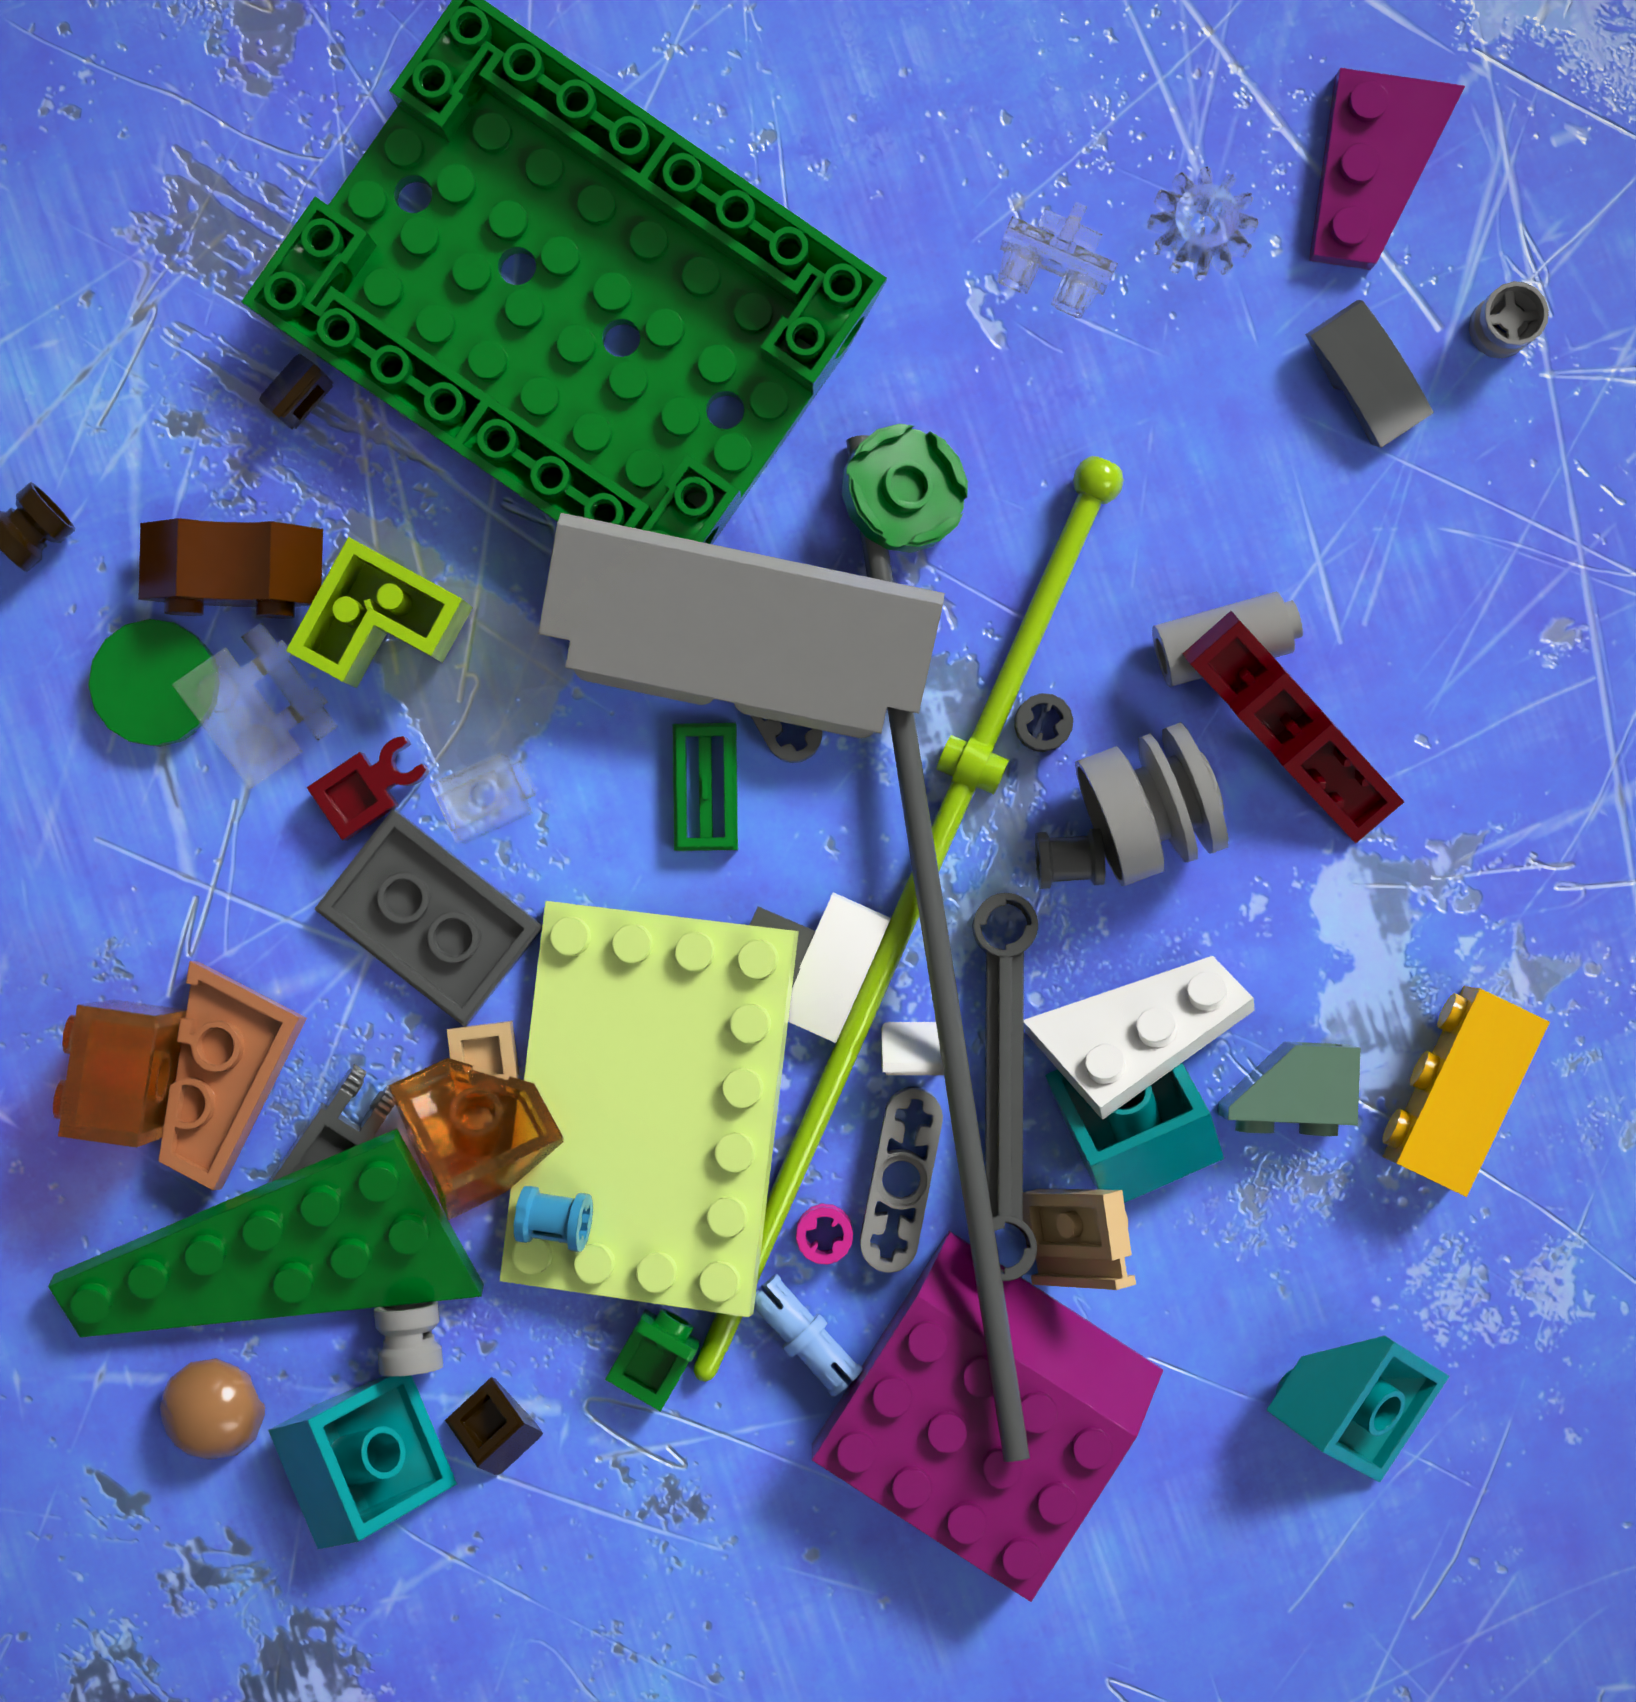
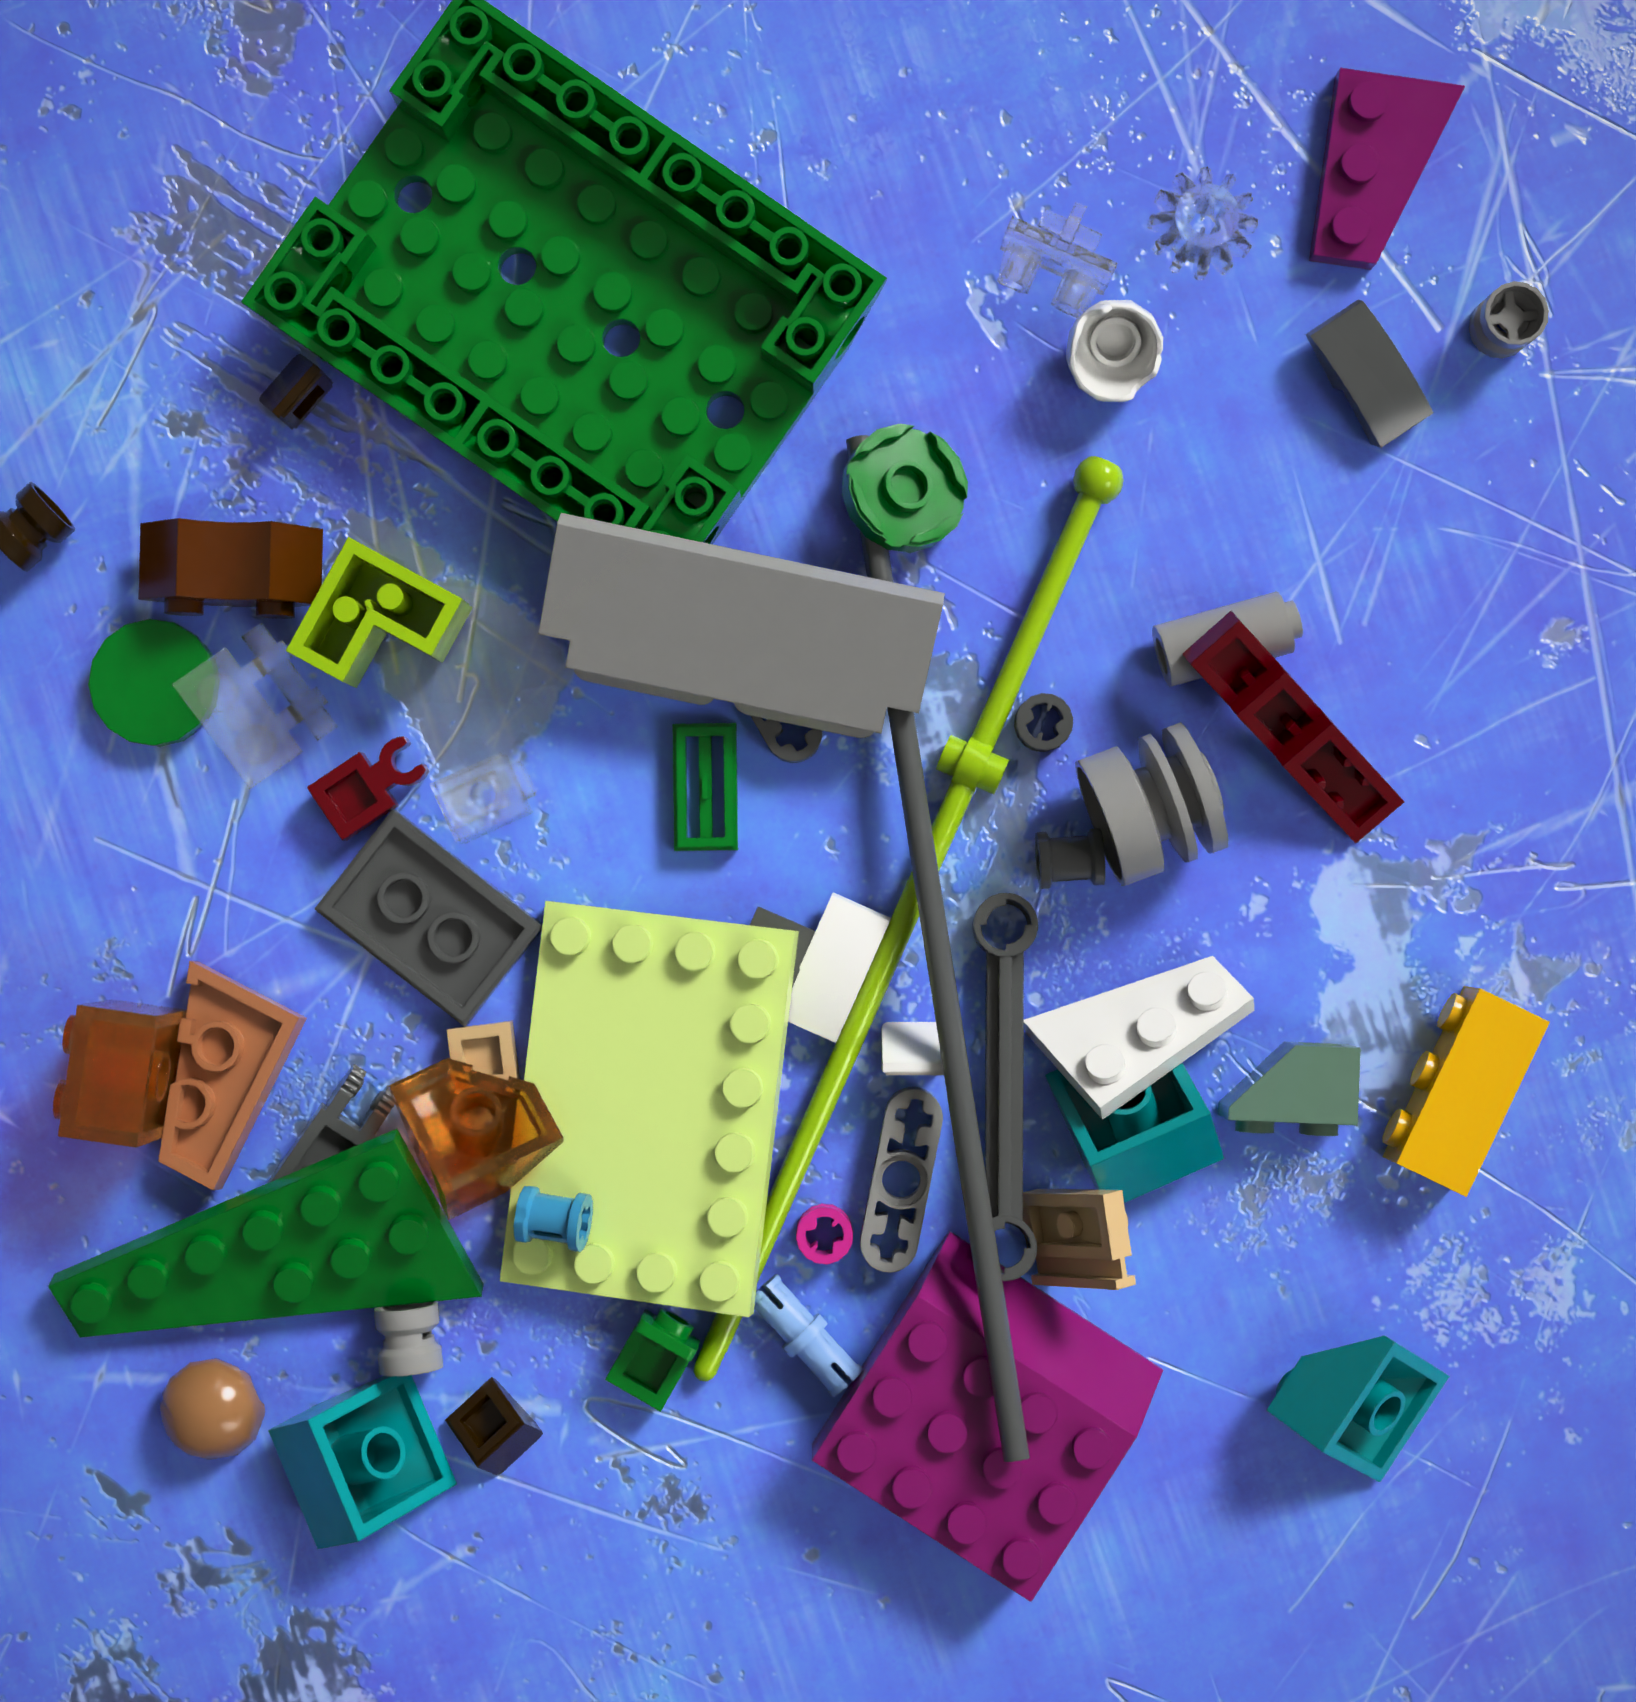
none -> white hair [1066,300,1163,402]

